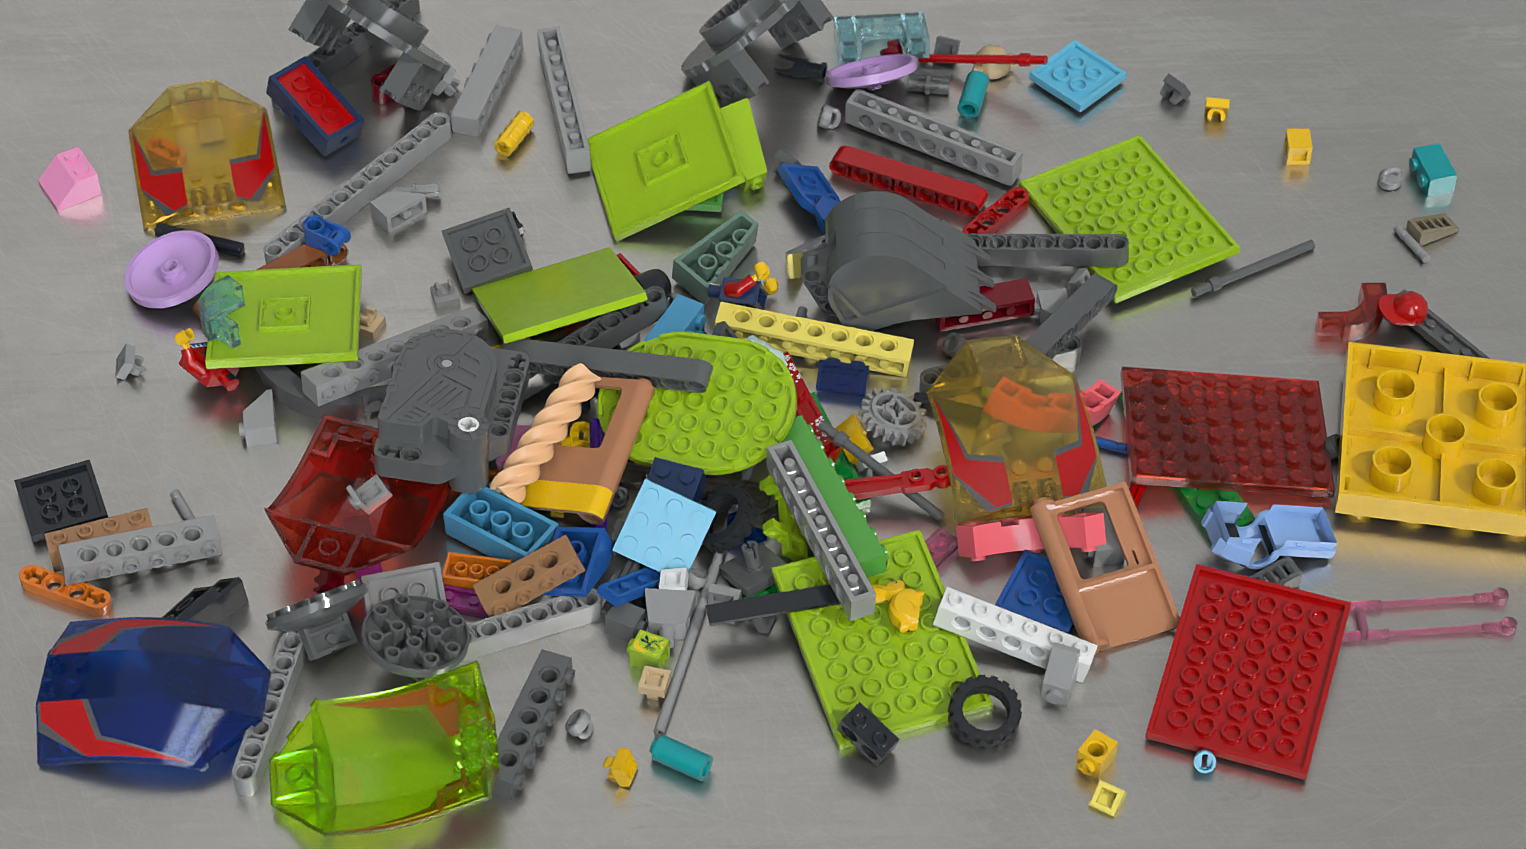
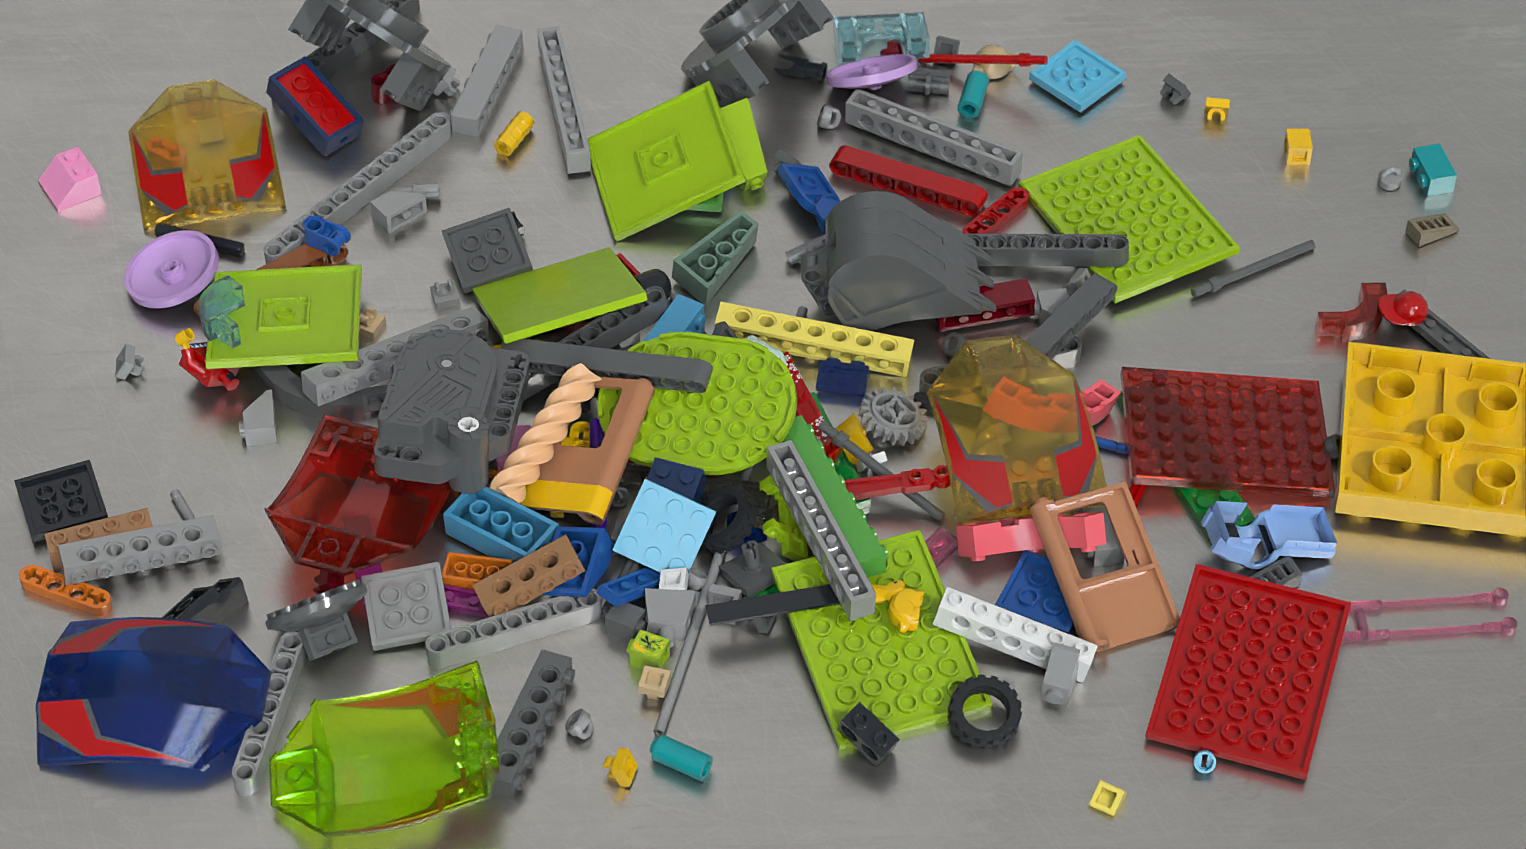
light grey bracket [346,474,393,515] -> none
dark grey bracket [361,594,470,688] -> none
torso [708,262,778,310] -> none
light yellow slope [785,253,804,279] -> none
yellow brick [1075,729,1118,780] -> none
light grey wheel [1394,225,1430,263] -> none

